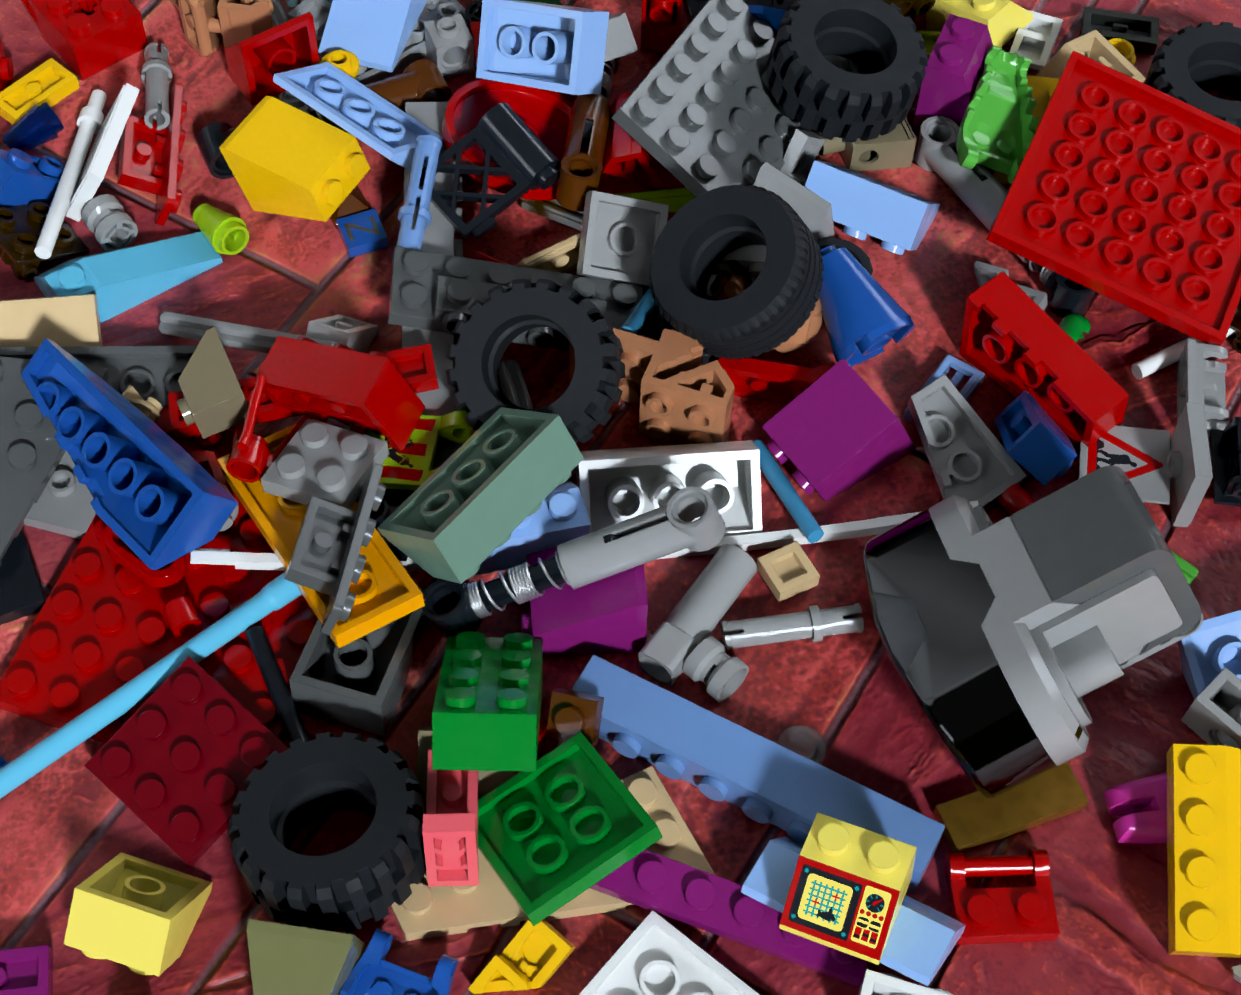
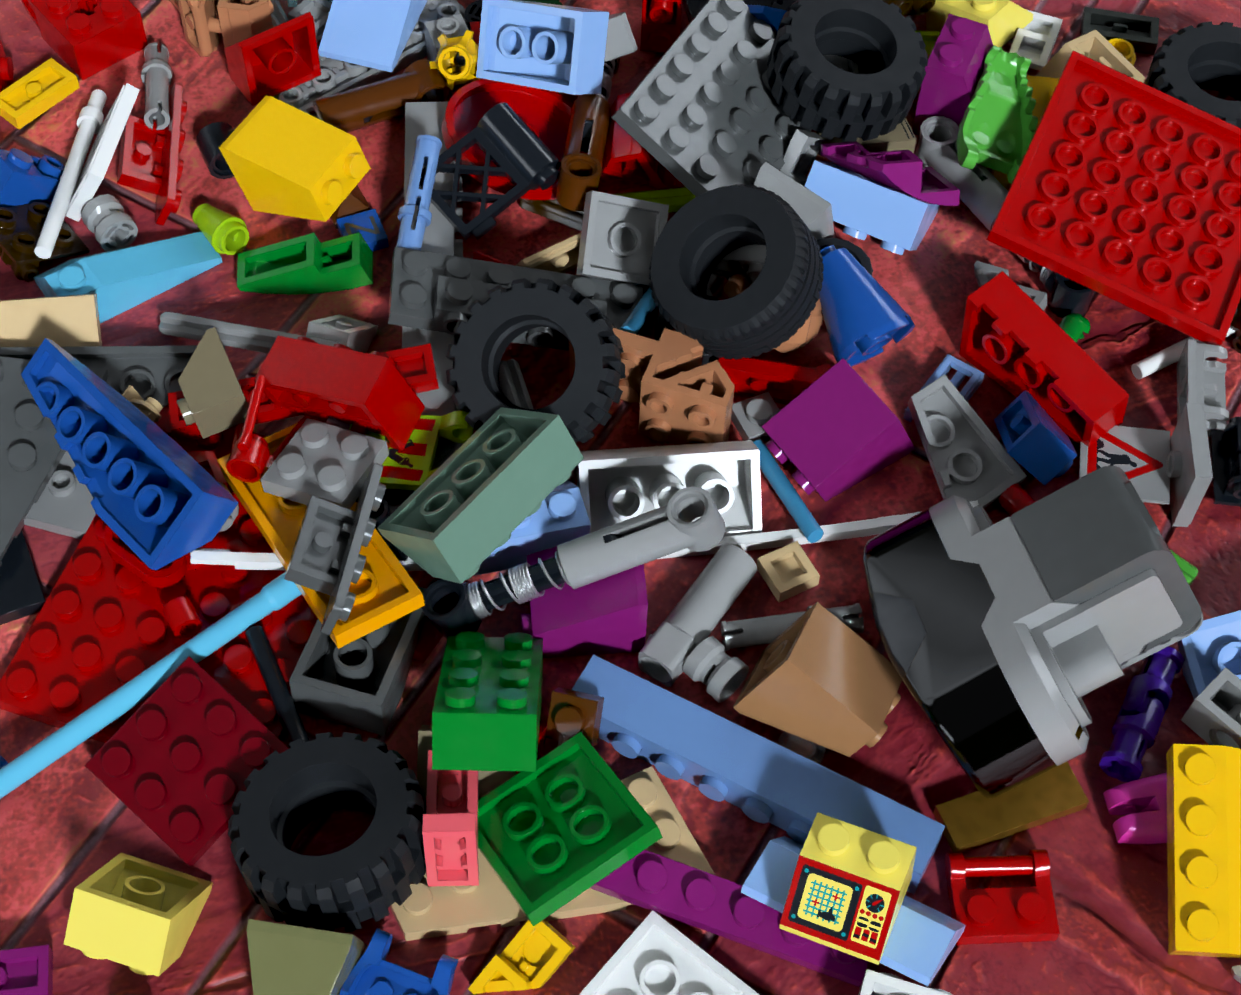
clear blue cone [0,102,64,152] -> none
light blue slope [272,62,444,170] -> none
yellow plate [320,50,360,79] -> none
none -> green slope [237,232,373,295]
none -> yellow rock [429,29,481,91]
none -> light grey plate [731,391,780,442]
none -> medium nougat slope [733,602,902,757]
none -> magenta slope [821,141,960,206]
none -> dark purple piece [1099,647,1185,782]

